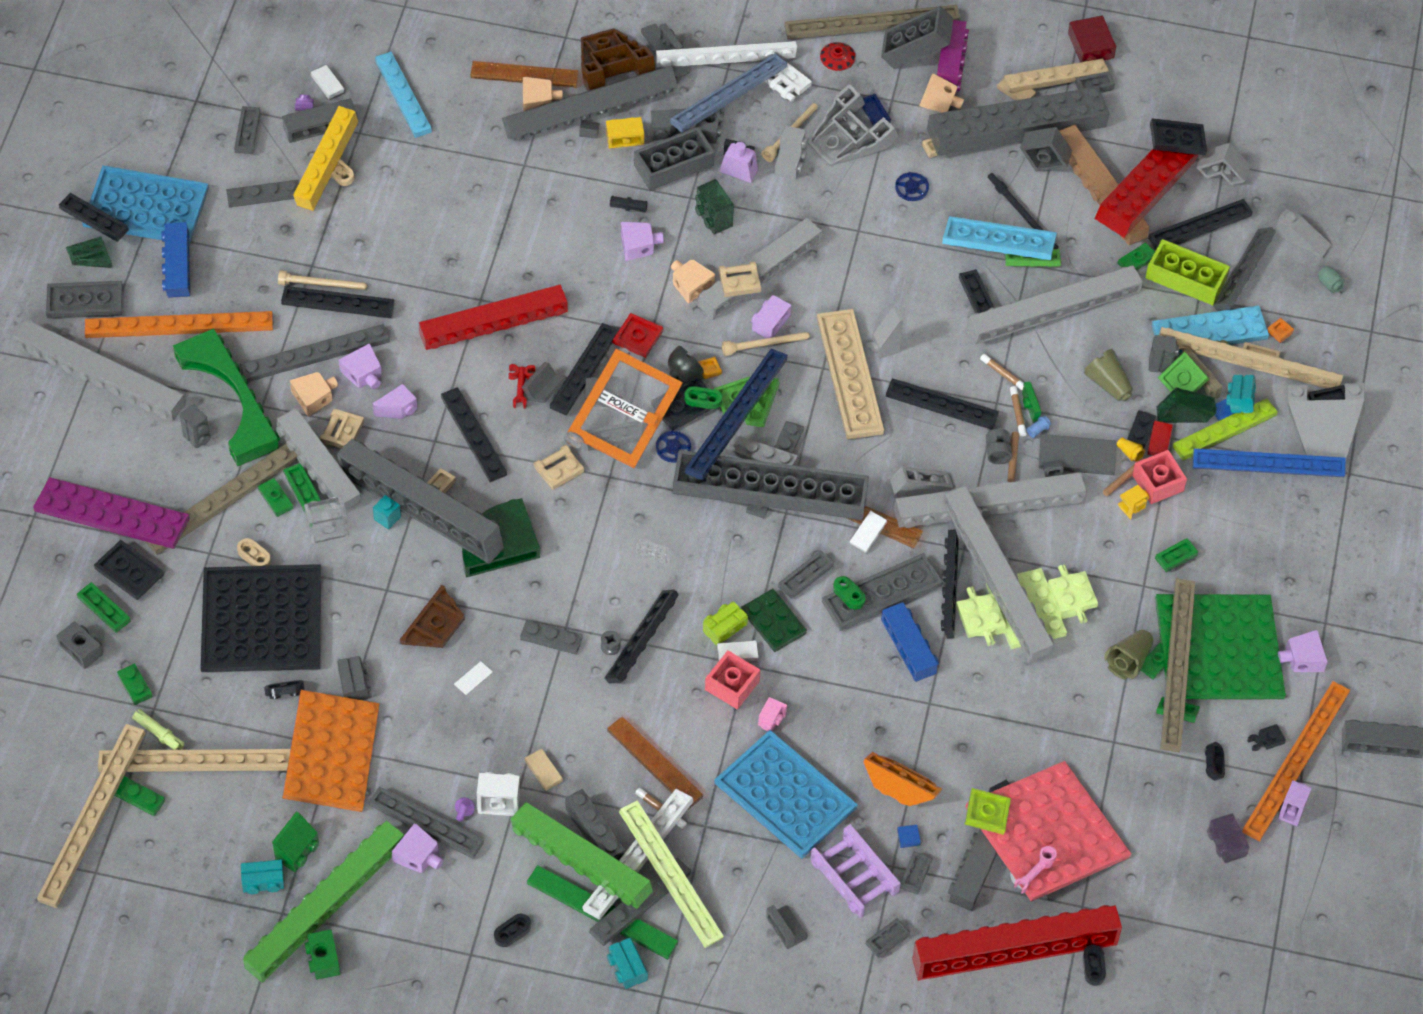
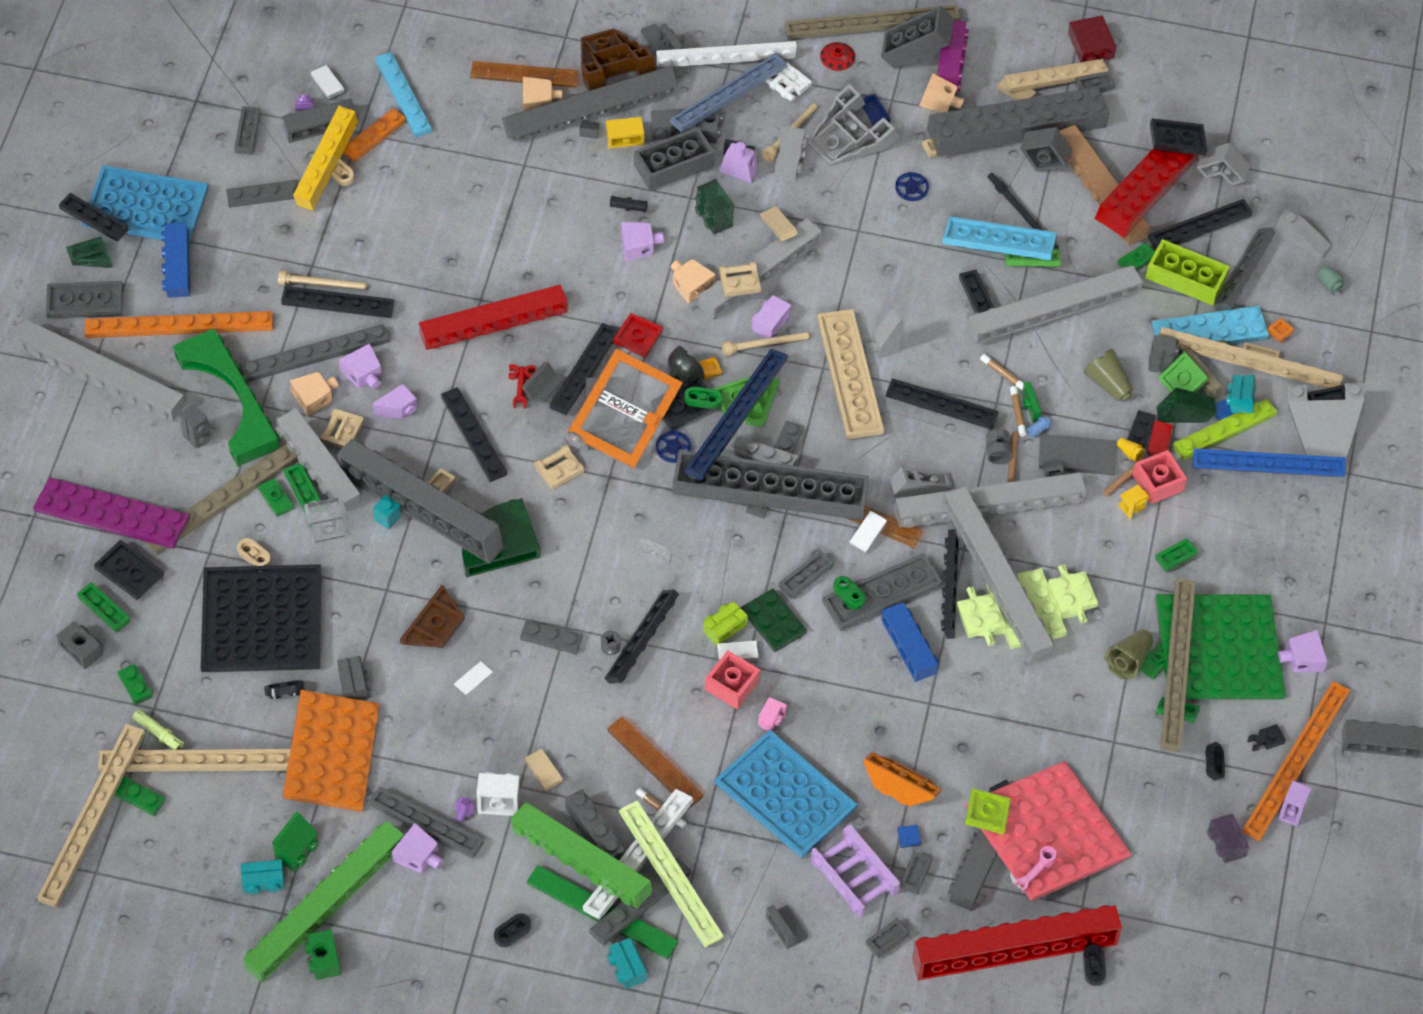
none -> orange plate [343,108,406,163]
none -> tan tile [760,206,798,242]

